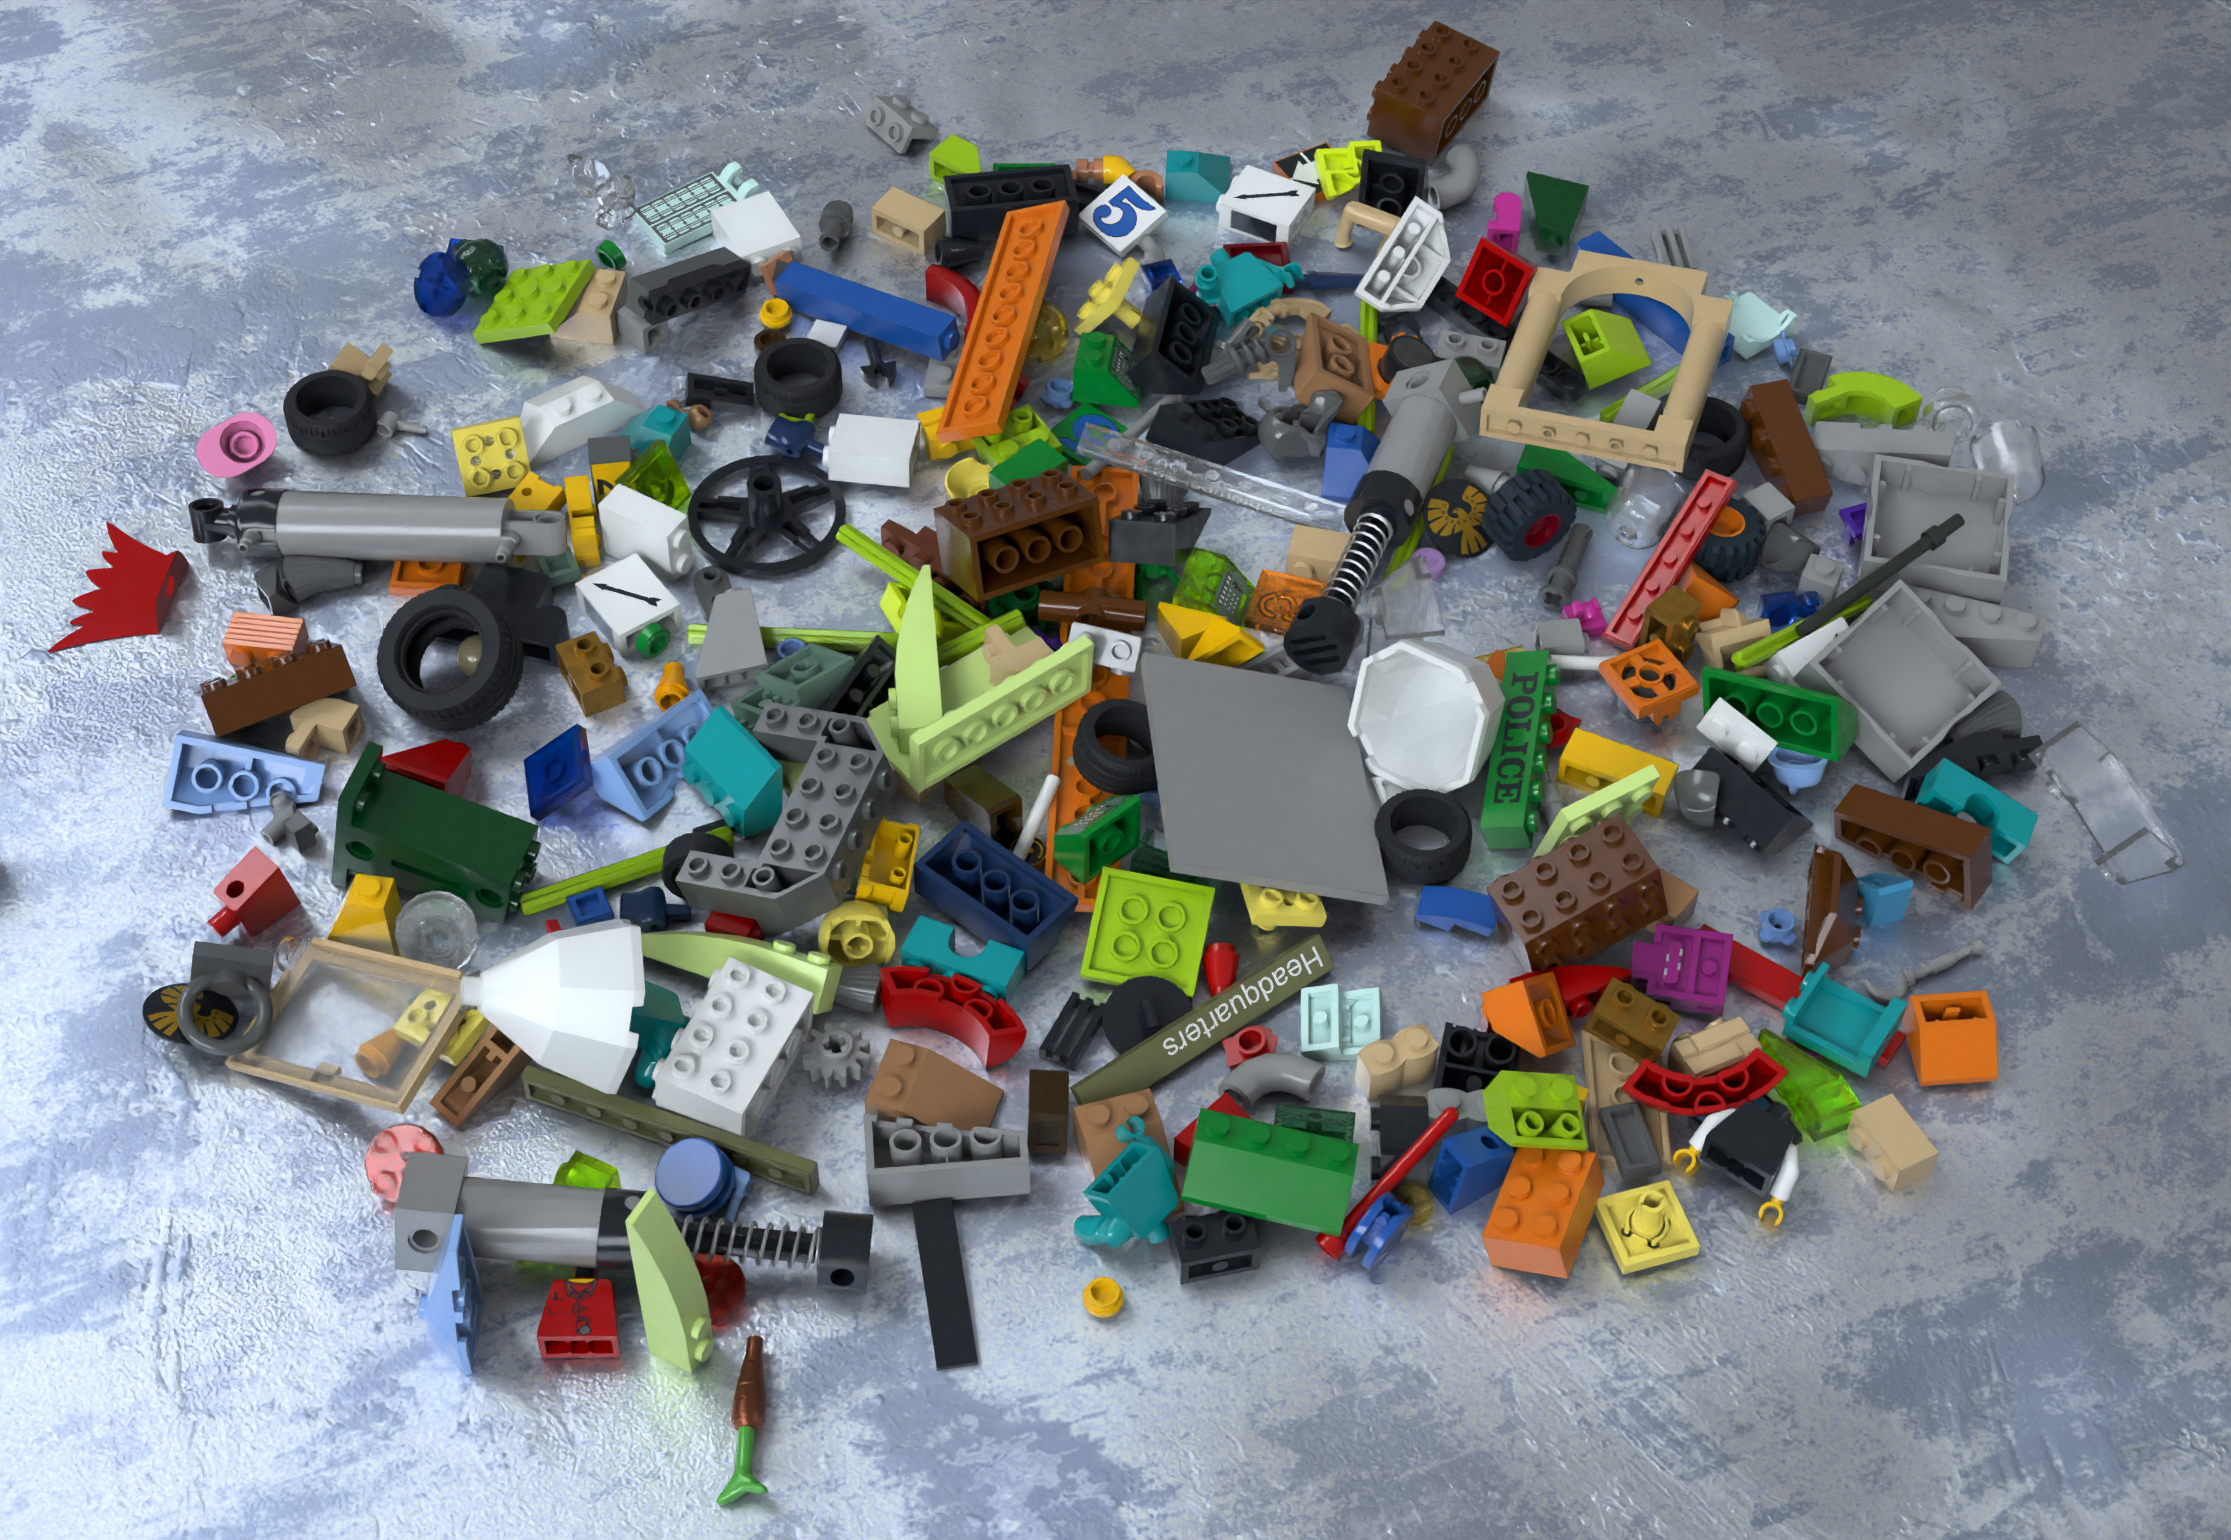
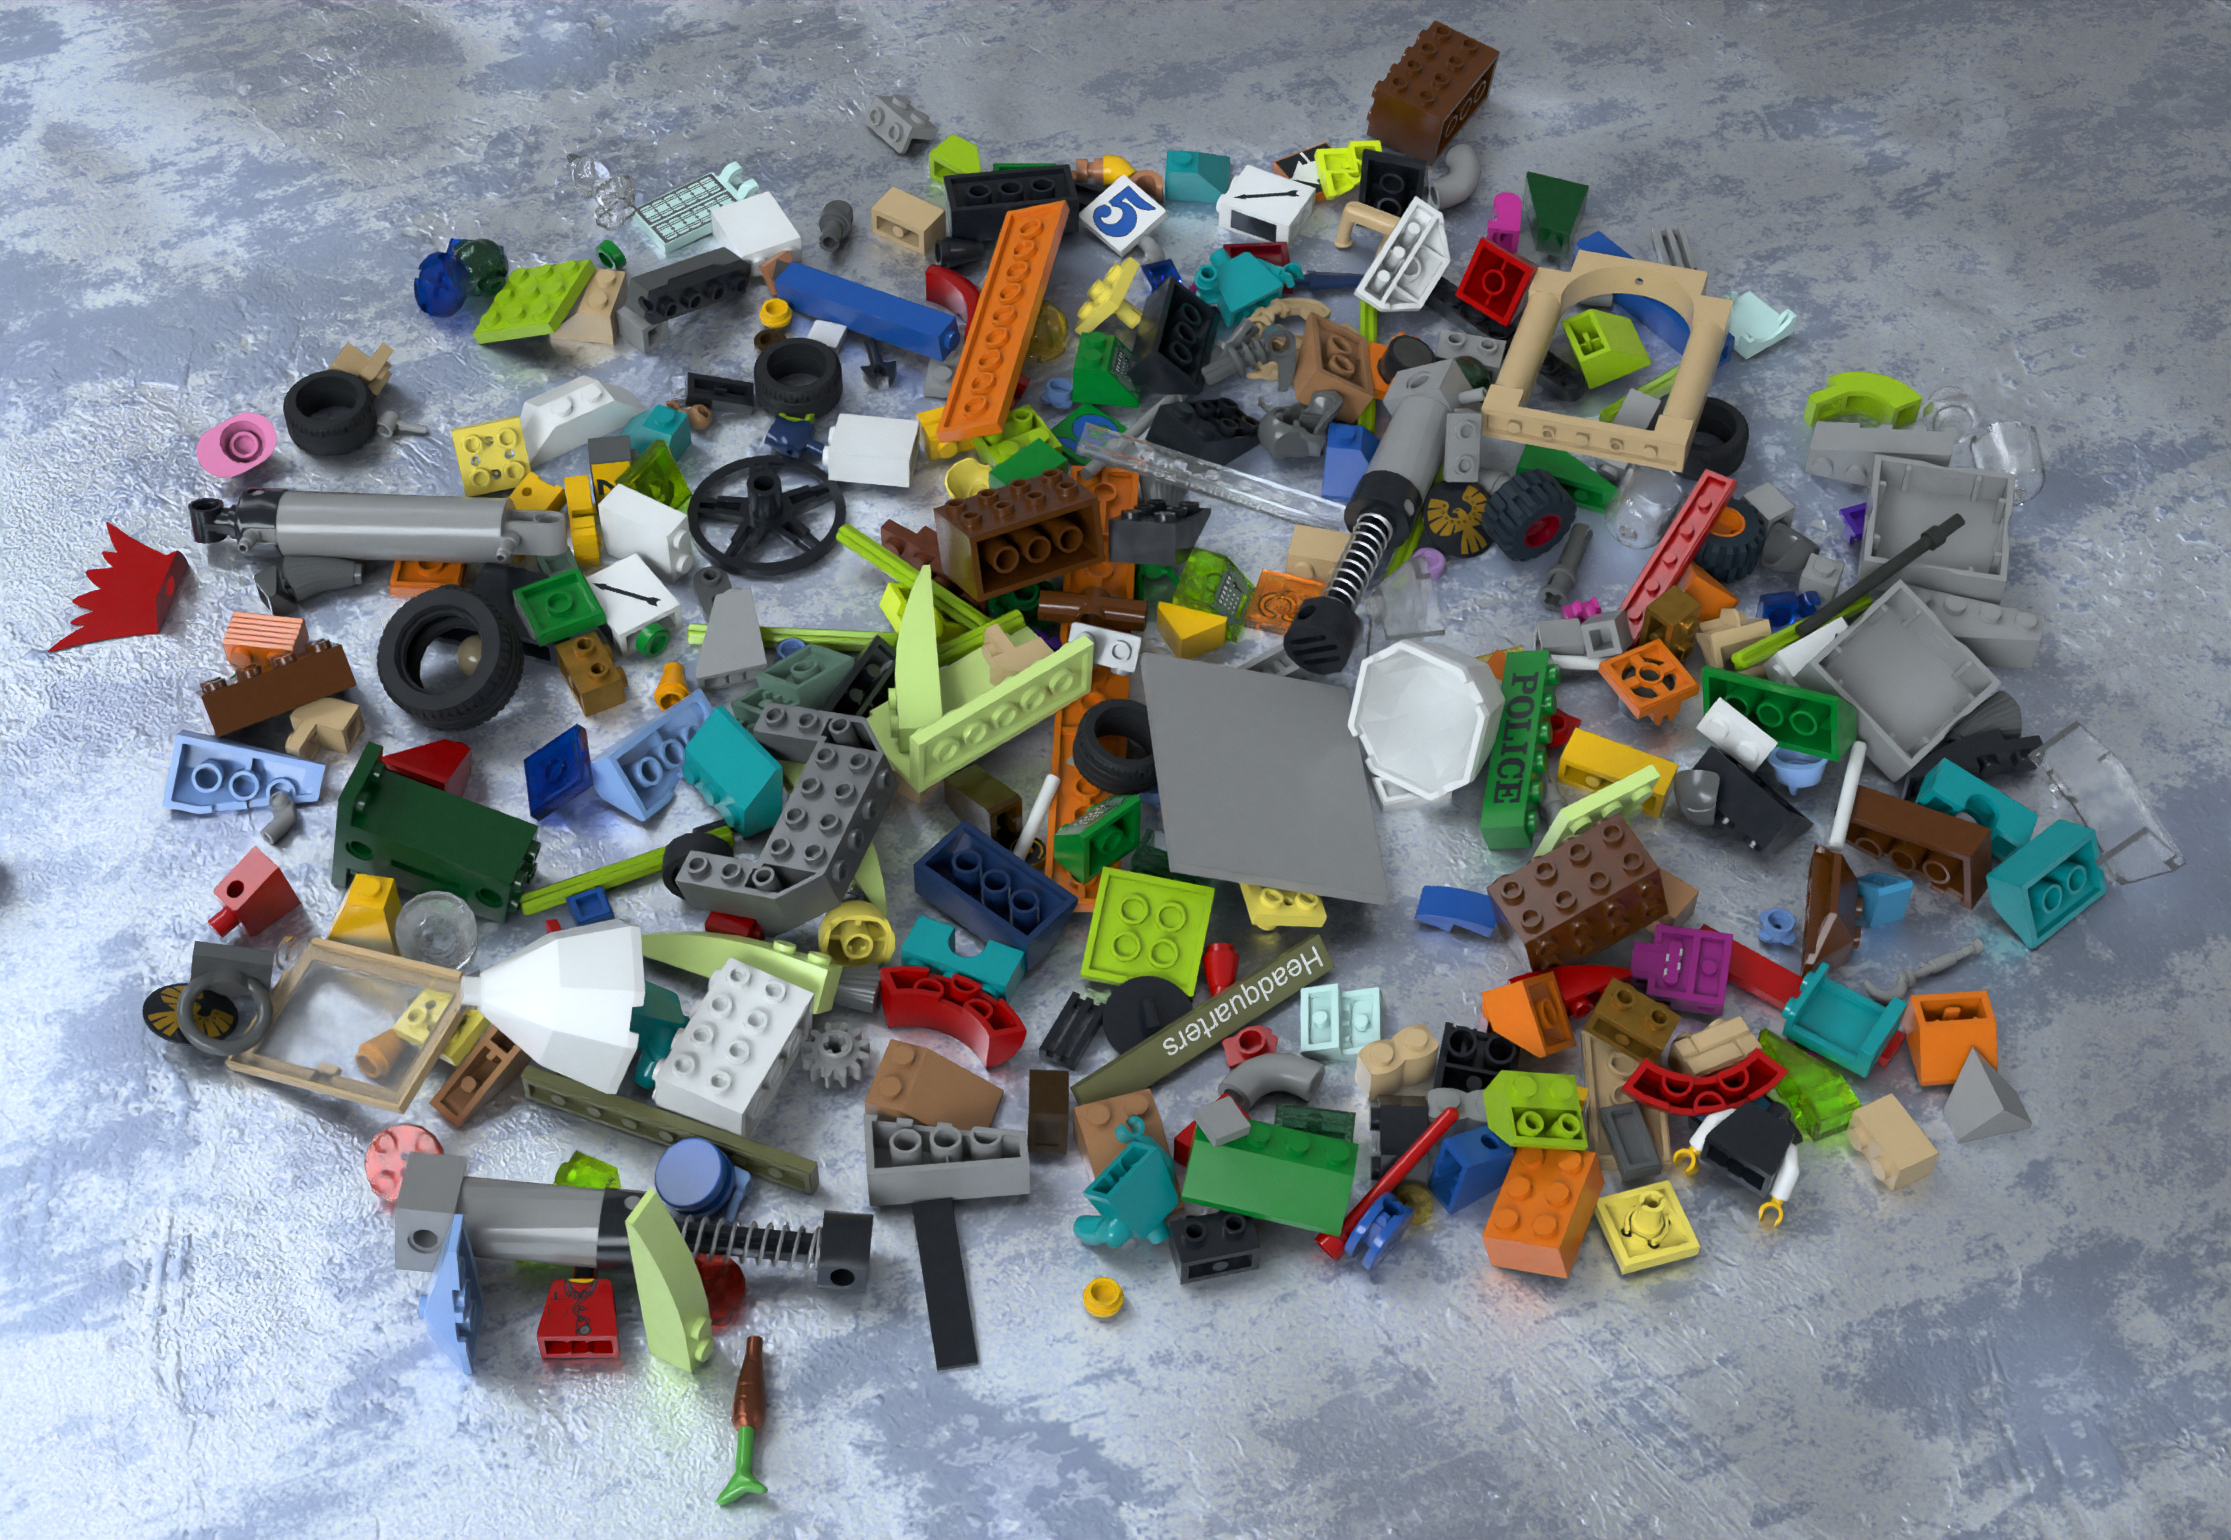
flat silver piece [282,811,319,854] -> none
dark blue piece [620,886,692,933] -> none
yellow piece [854,816,921,913] -> none
yellow slope [1188,616,1265,668] -> none
black tyre [1374,789,1473,886] -> none
black piece [1377,311,1423,344] -> none
reddish brown wedge [1738,379,1833,517] -> none
medium blue plate [1772,330,1798,369] -> none
dark grey tile [1789,348,1833,405] -> none
none -> green tile [513,567,607,647]
none -> light grey tile [1193,1096,1251,1148]
none -> light grey bracket [1443,408,1483,482]
none -> light grey brick [1580,609,1633,660]
none -> white bar [1828,741,1867,852]
none -> light grey slope [1942,1046,2032,1144]
none -> teal slope [1986,819,2107,949]

